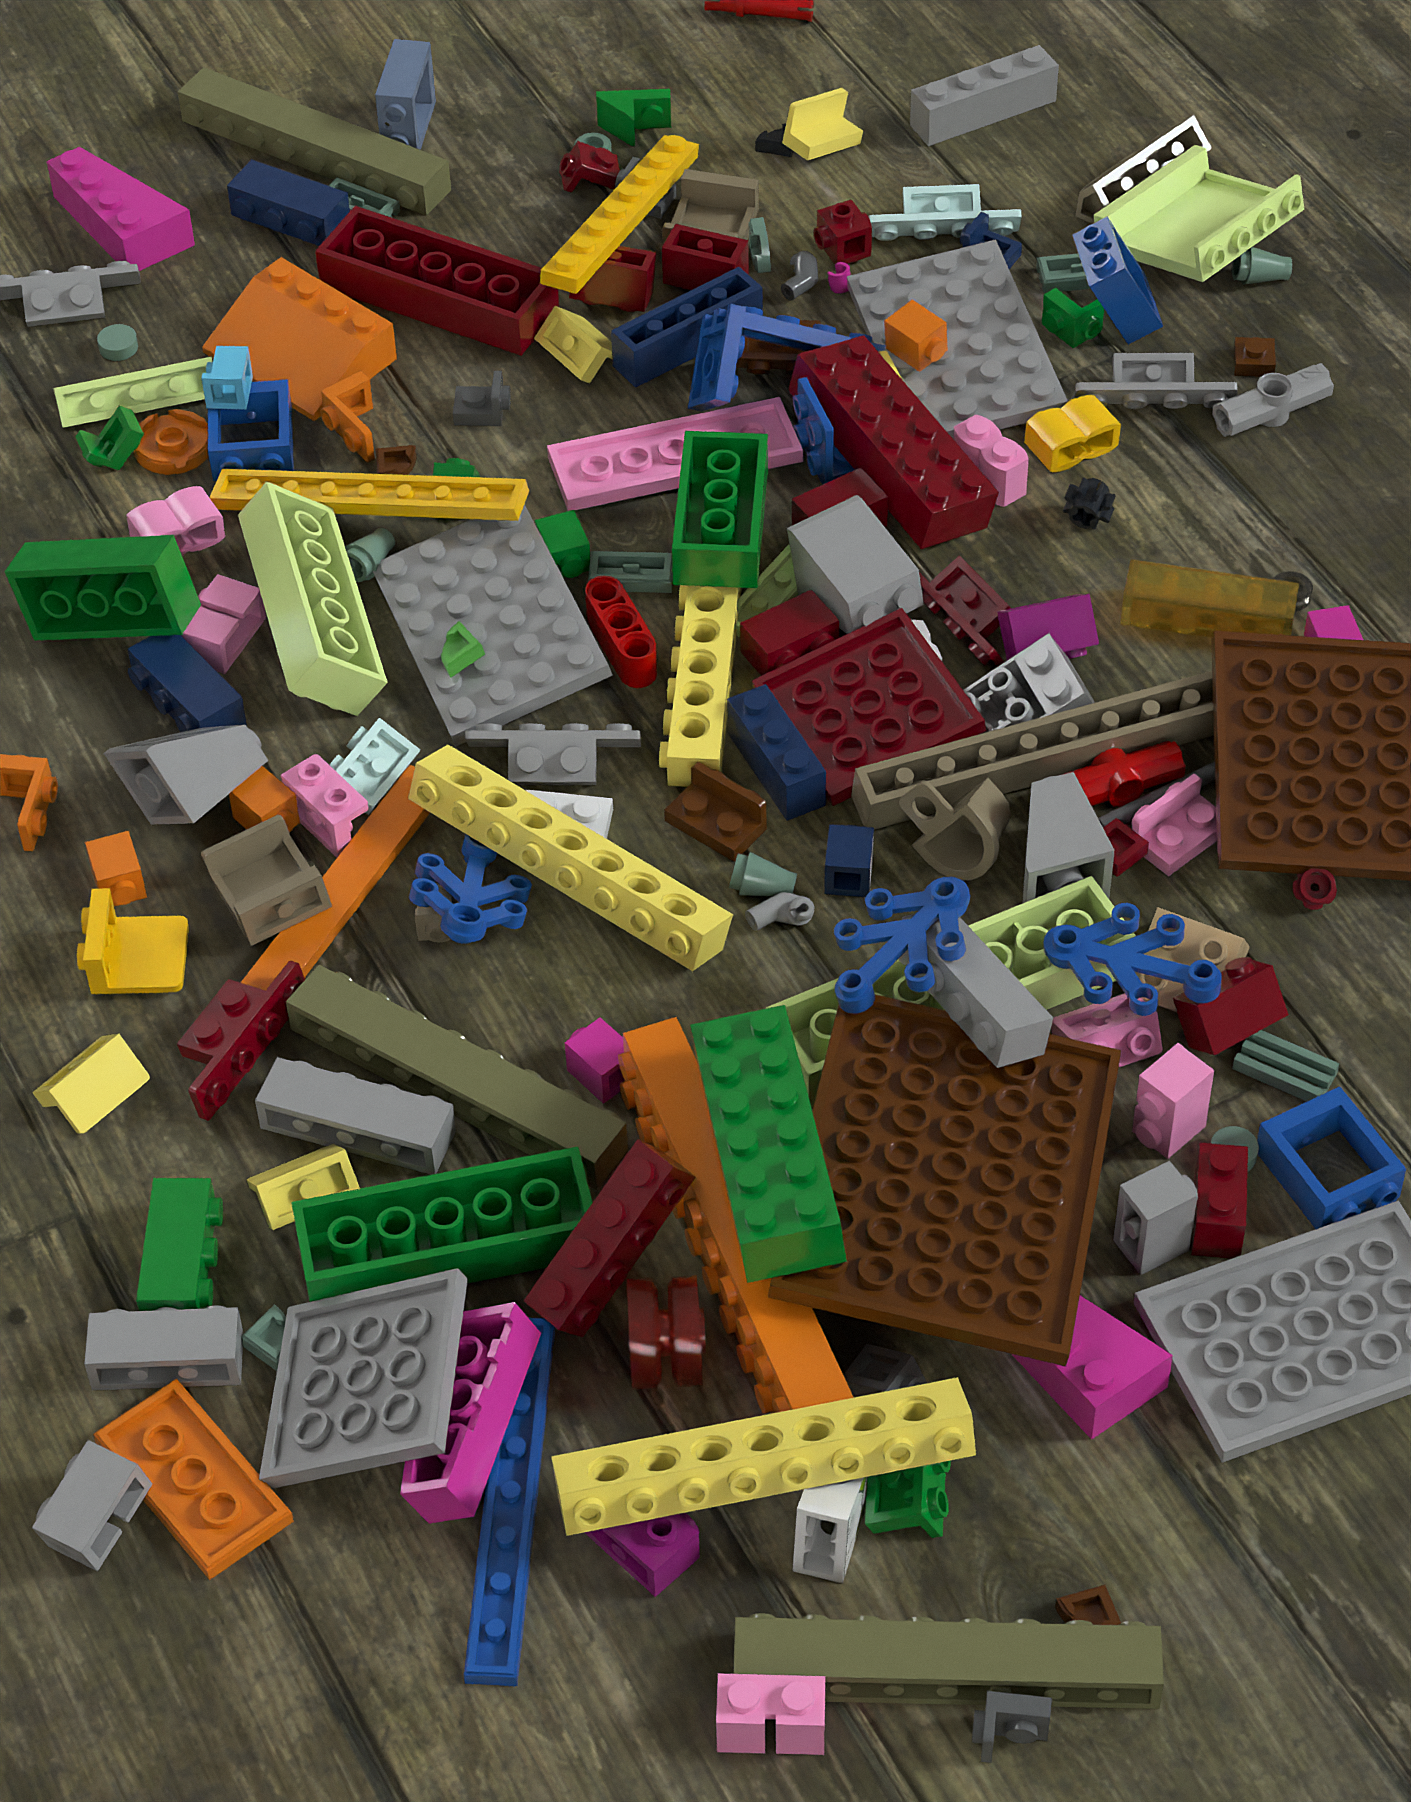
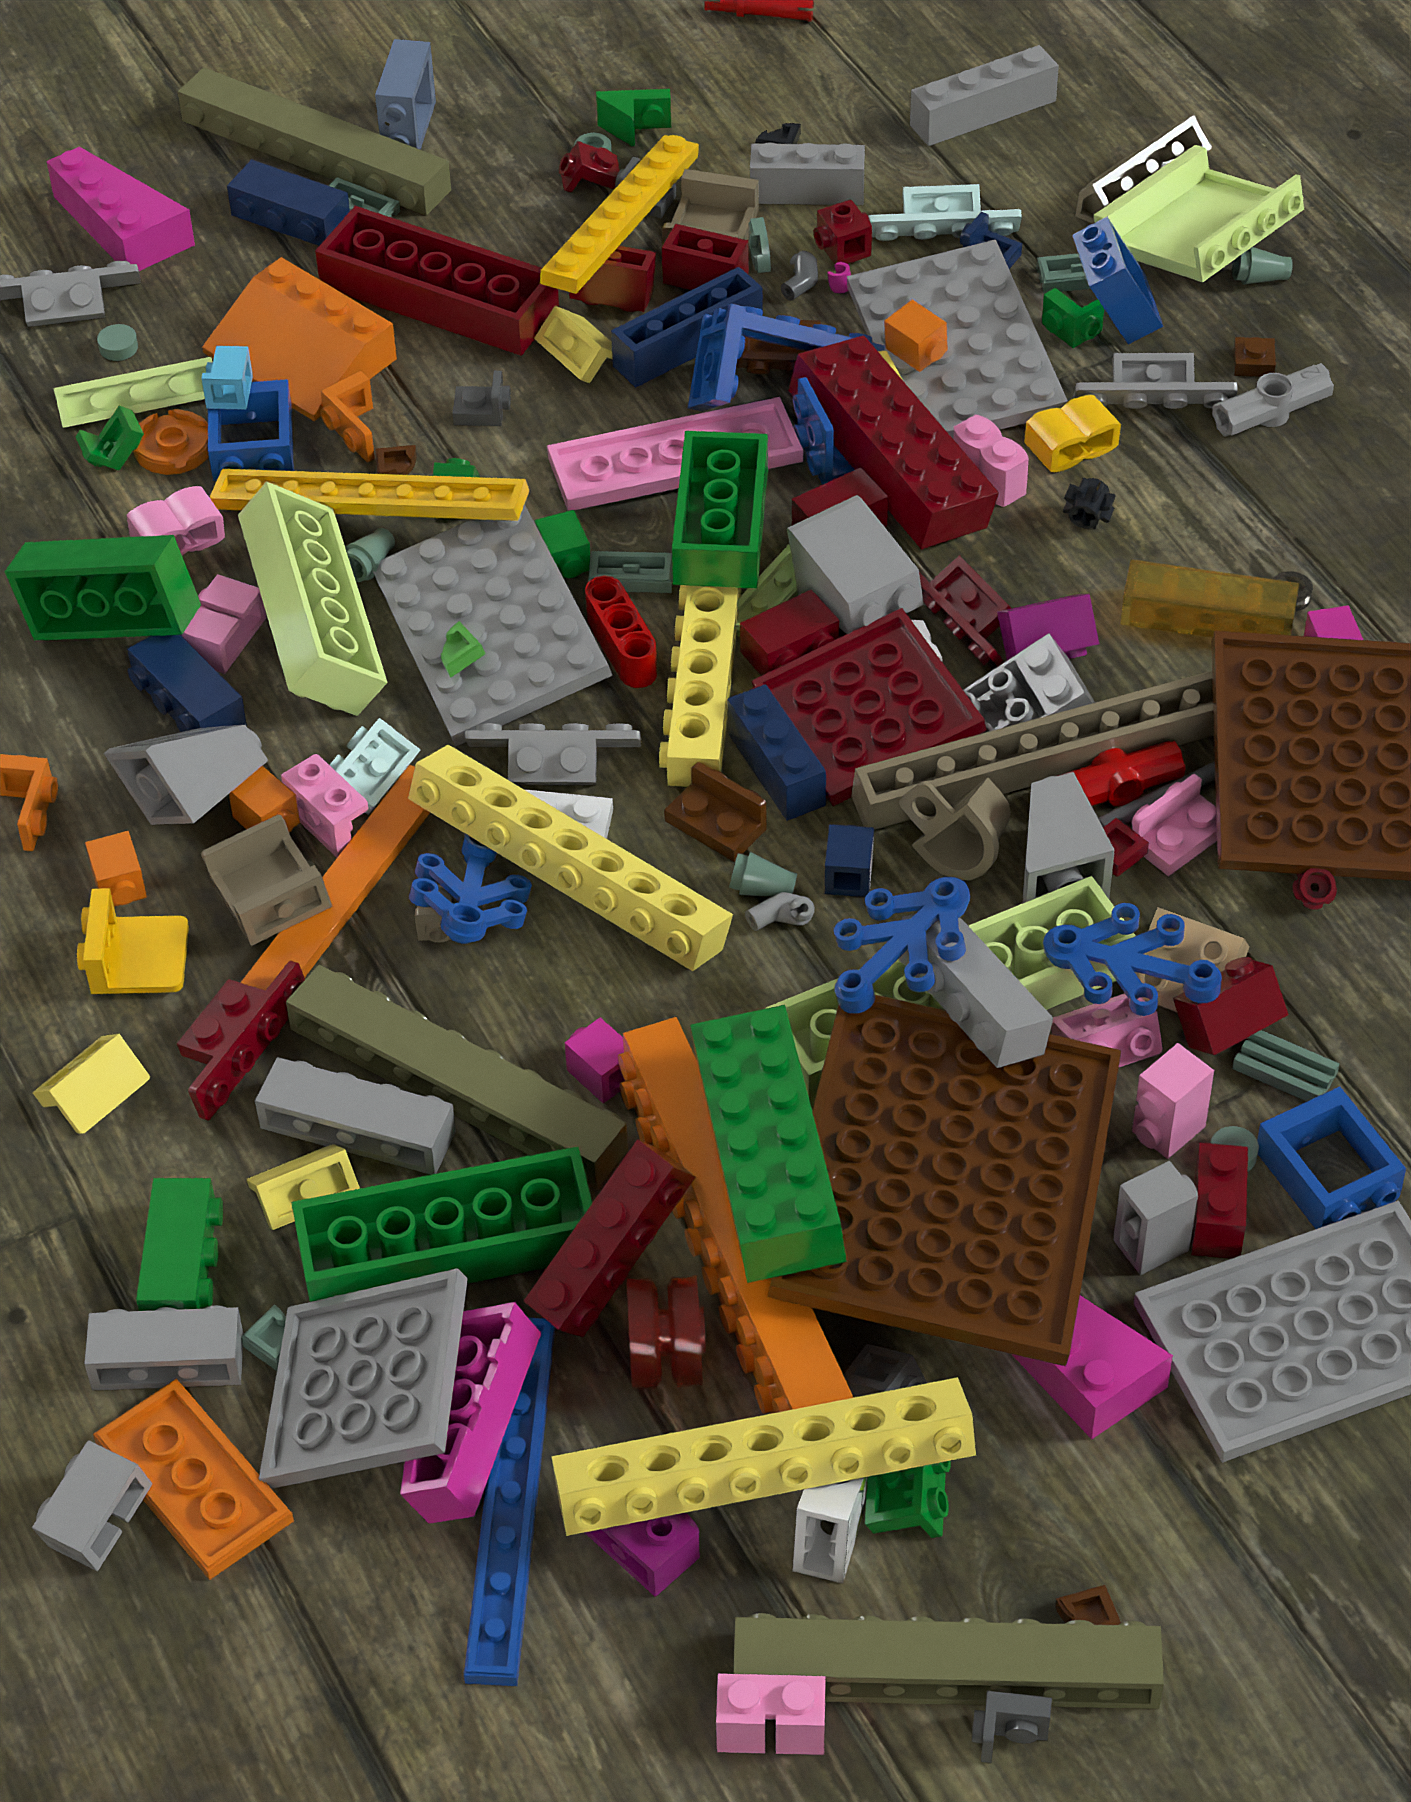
light yellow panel [782,88,863,161] -> none
none -> light grey brick [750,143,865,205]

